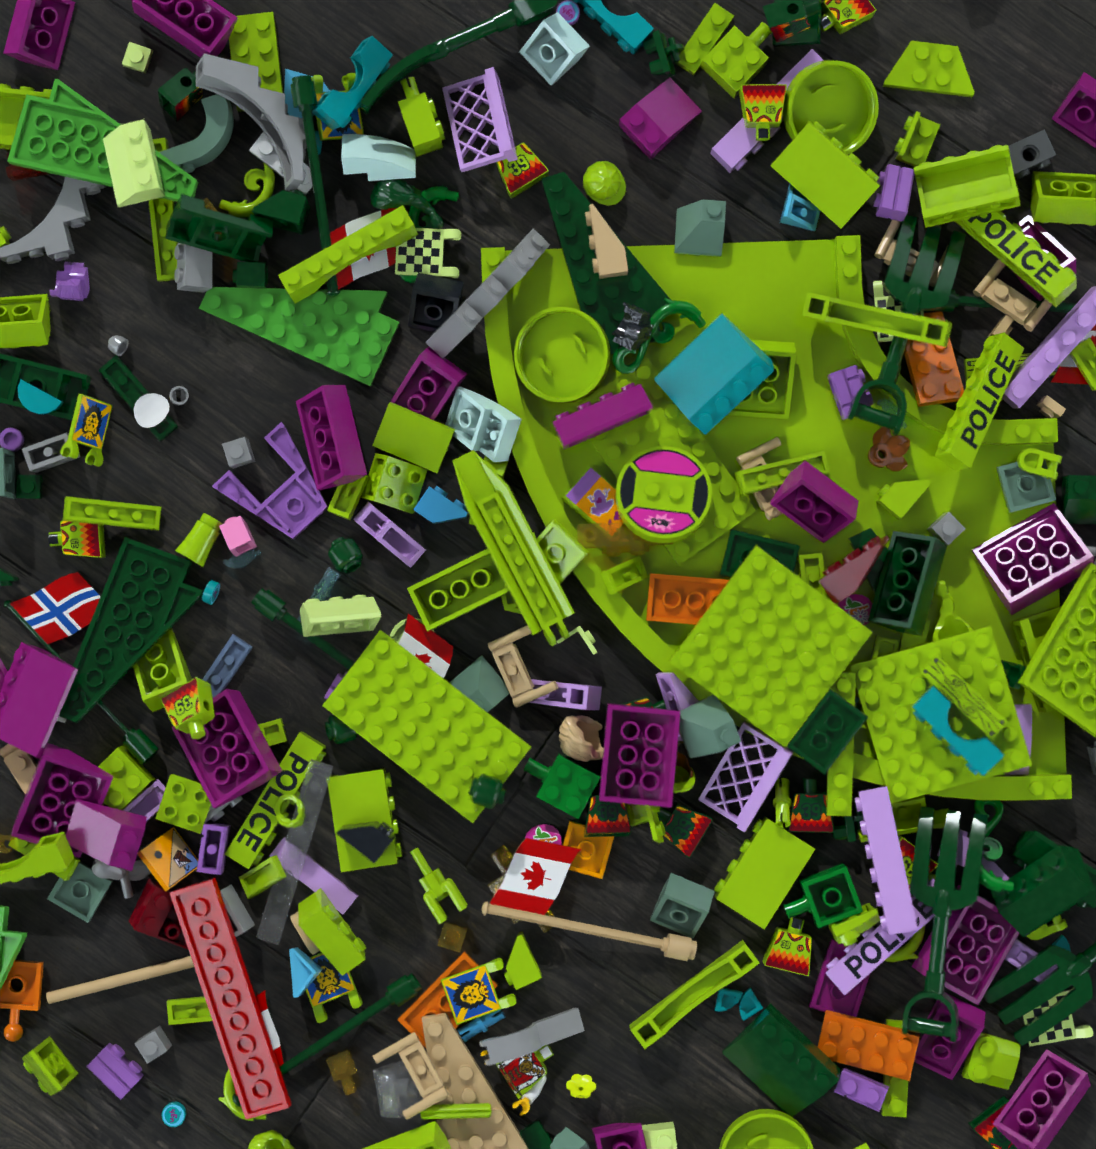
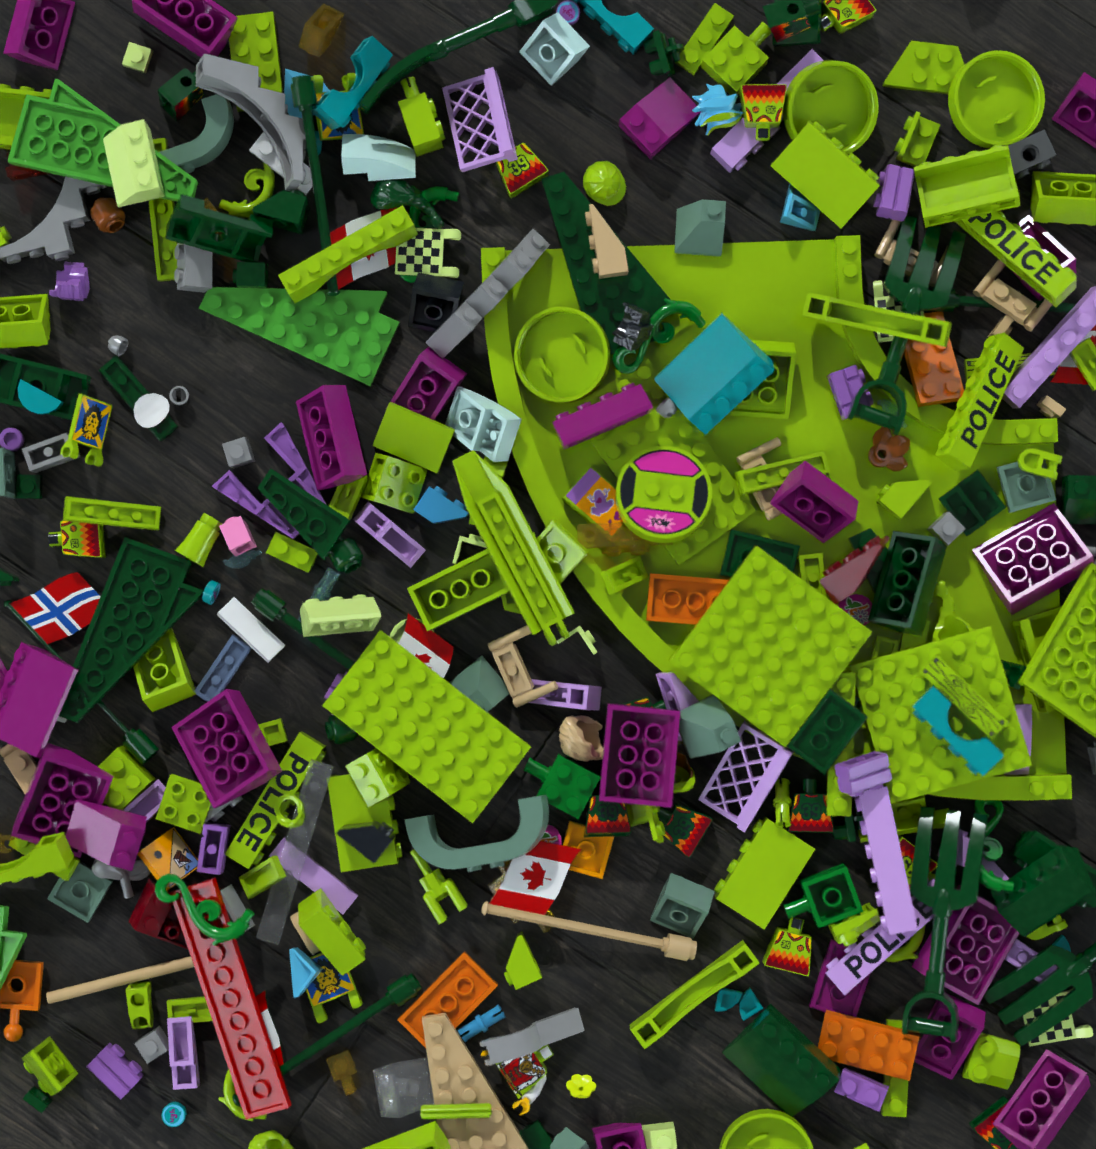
lime torso [161,677,215,739] -> none
tan plate [373,1032,449,1120] -> none
clear yellow plate [437,922,467,953] -> none
flag [441,958,516,1025] -> none
dark green head [469,774,506,809] -> none
none -> dark green plate [23,1086,53,1113]
none -> dark orange head [90,197,126,233]
none -> lime leg [126,981,154,1029]
none -> green plant [155,874,254,946]
none -> lavender slope [167,1016,200,1090]
none -> white tile [217,597,285,663]
none -> dark green wing [258,468,350,560]
none -> lime plate [266,532,318,573]
none -> clear yellow slope [298,3,344,57]
none -> lime bracket [346,748,410,807]
none -> sand green arch [405,795,549,872]
none -> yellowish green bracket [452,534,487,564]
none -> light grey hinge [656,397,677,418]
none -> medium azure hair [692,84,743,135]
none -> medium lavender brick [835,751,892,797]
none -> dark green slope [939,469,1006,536]
none -> lime brick [948,51,1045,148]

